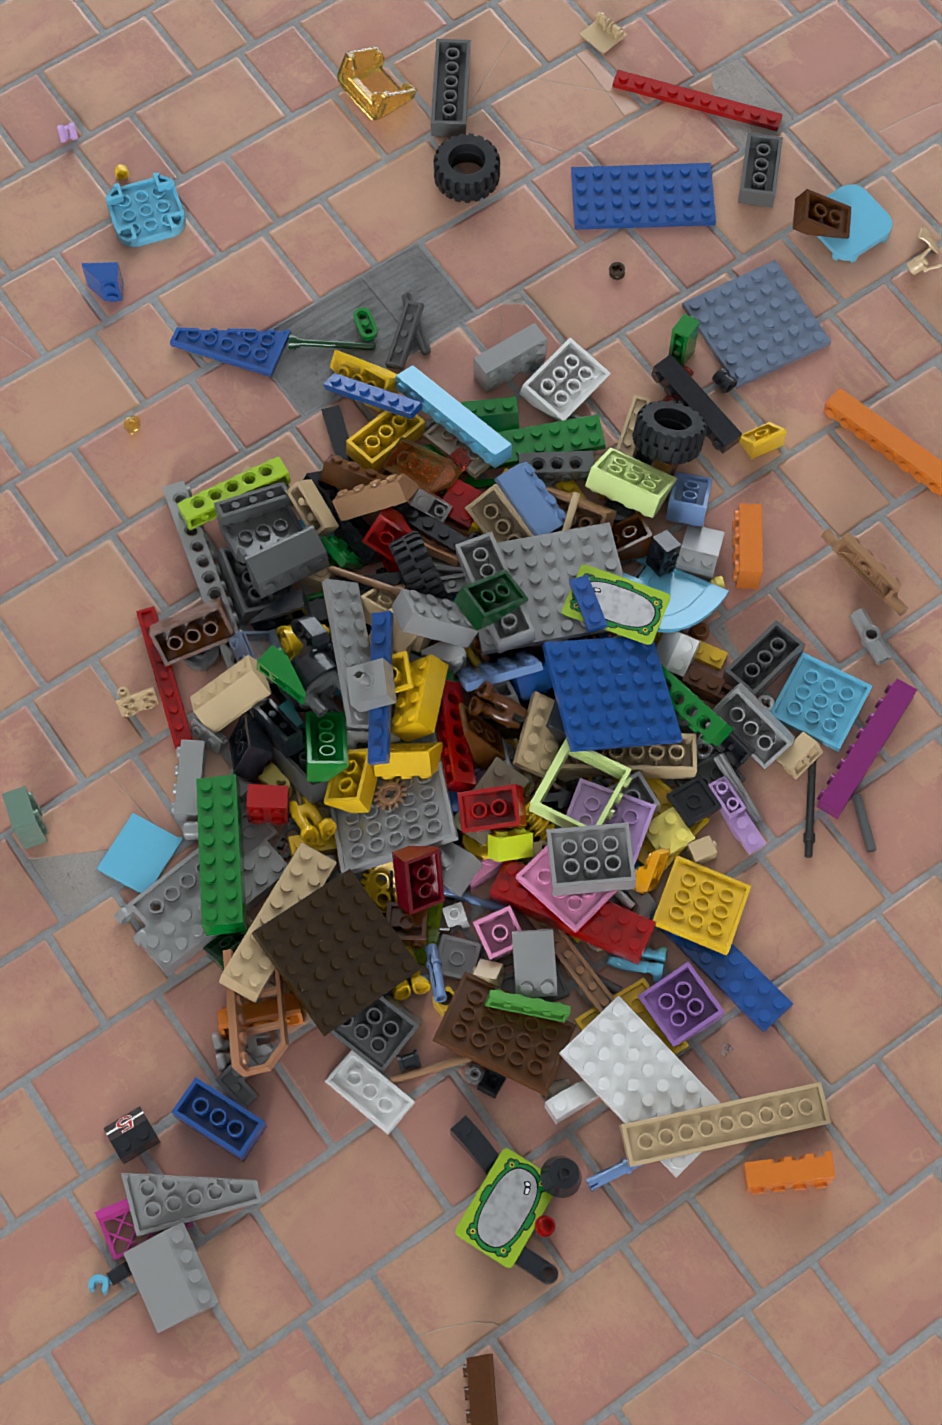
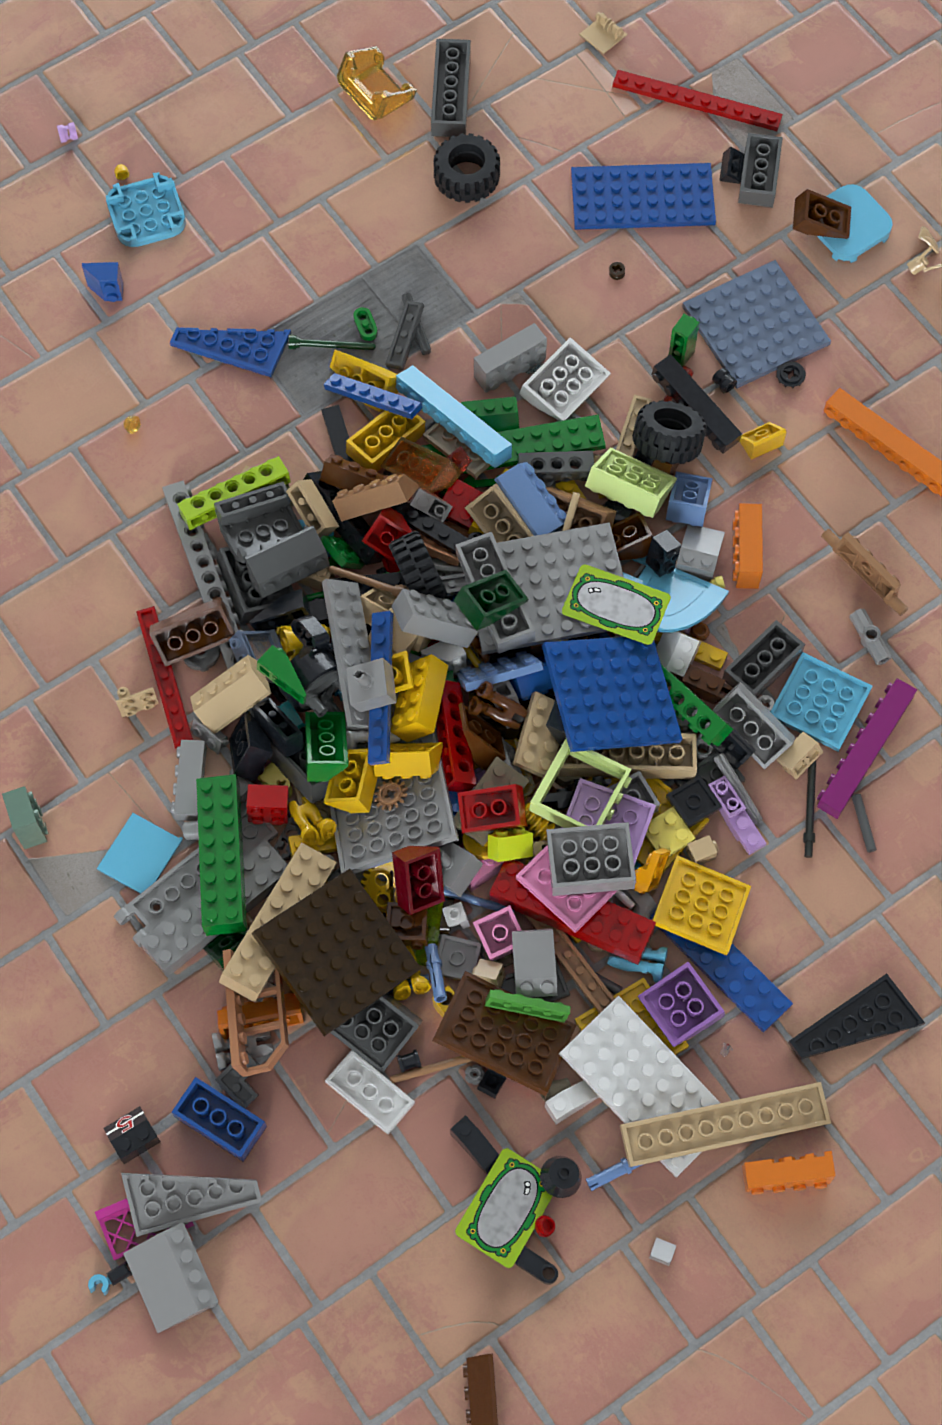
blue plate [569,575,607,633] -> none
none -> slope [649,1237,676,1266]
none -> black slope [719,147,744,184]
none -> black gear [776,361,806,389]
none -> black wing [788,973,925,1060]

